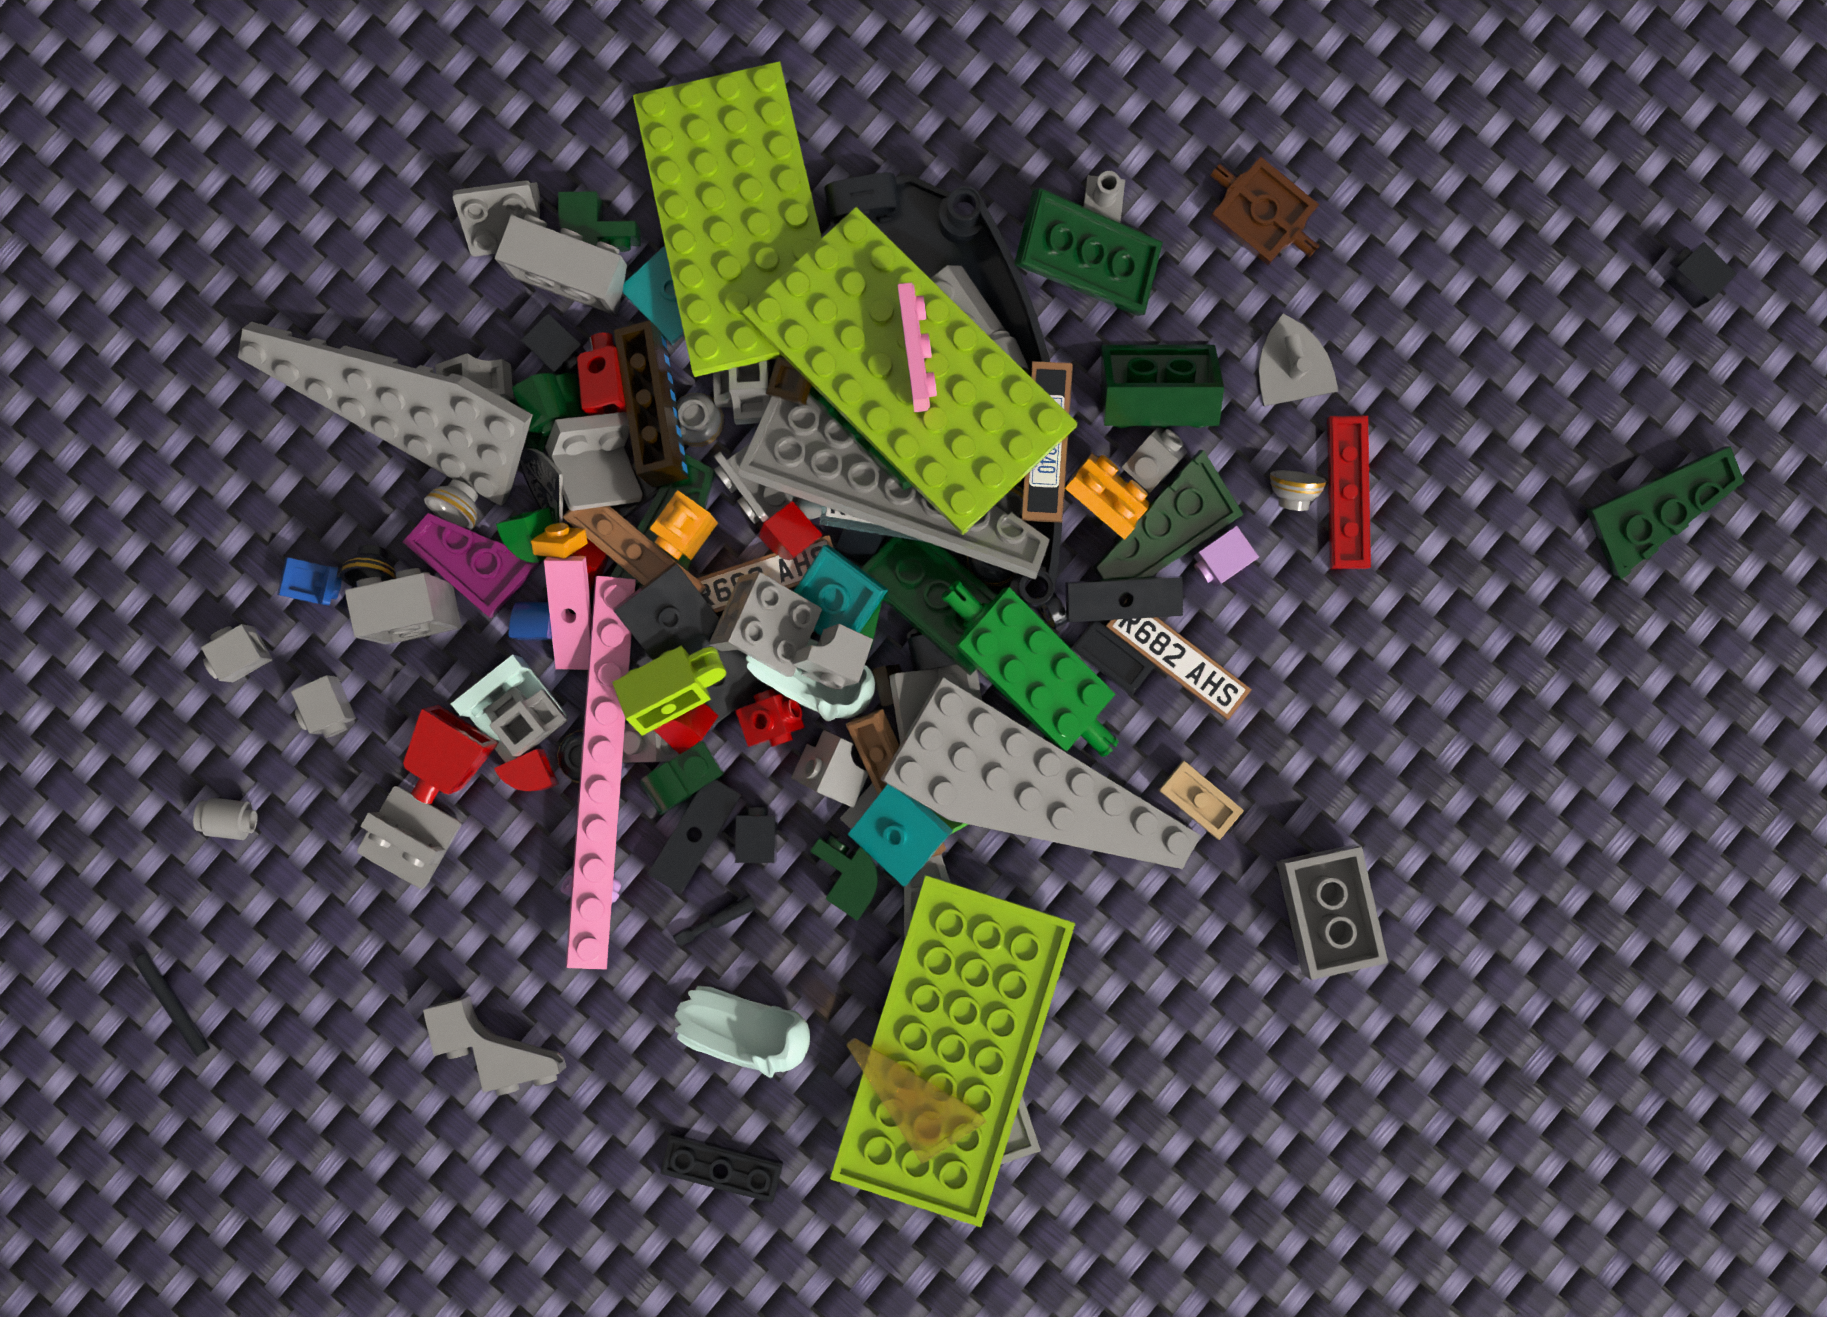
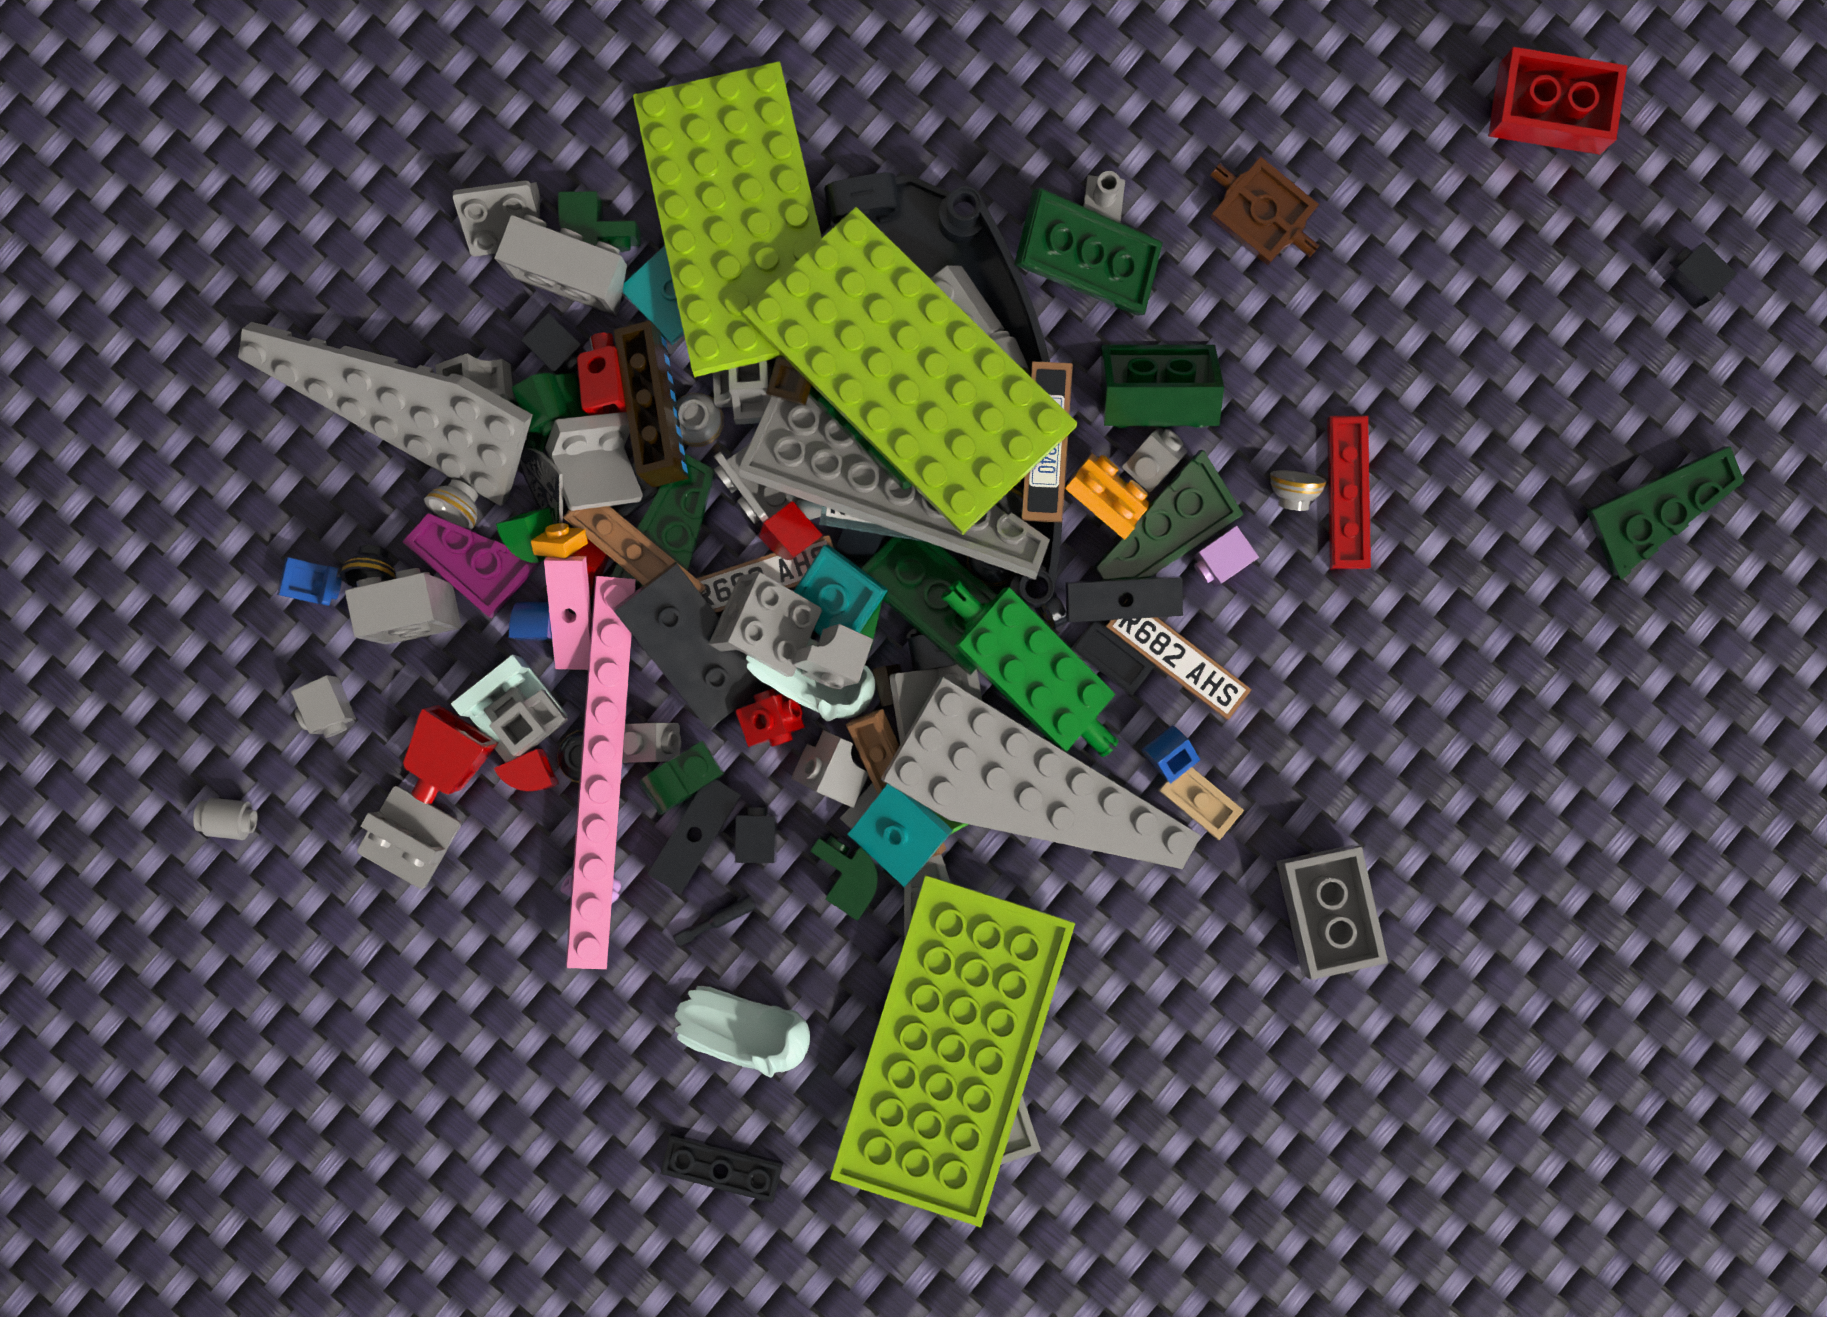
black bar [133,953,211,1058] -> none
light grey brick [201,624,273,683] -> none
light grey arch [423,996,566,1096] -> none
lime brick [612,645,726,736] -> none
light orange brick [650,490,718,560] -> none
red brick [654,704,718,755] -> none
clear yellow wing [847,1038,987,1164] -> none
bright pink tile [898,282,937,412] -> none
light grey shield [1258,313,1338,406] -> none
none -> blue brick [1142,725,1200,784]
none -> red brick [1488,47,1627,155]

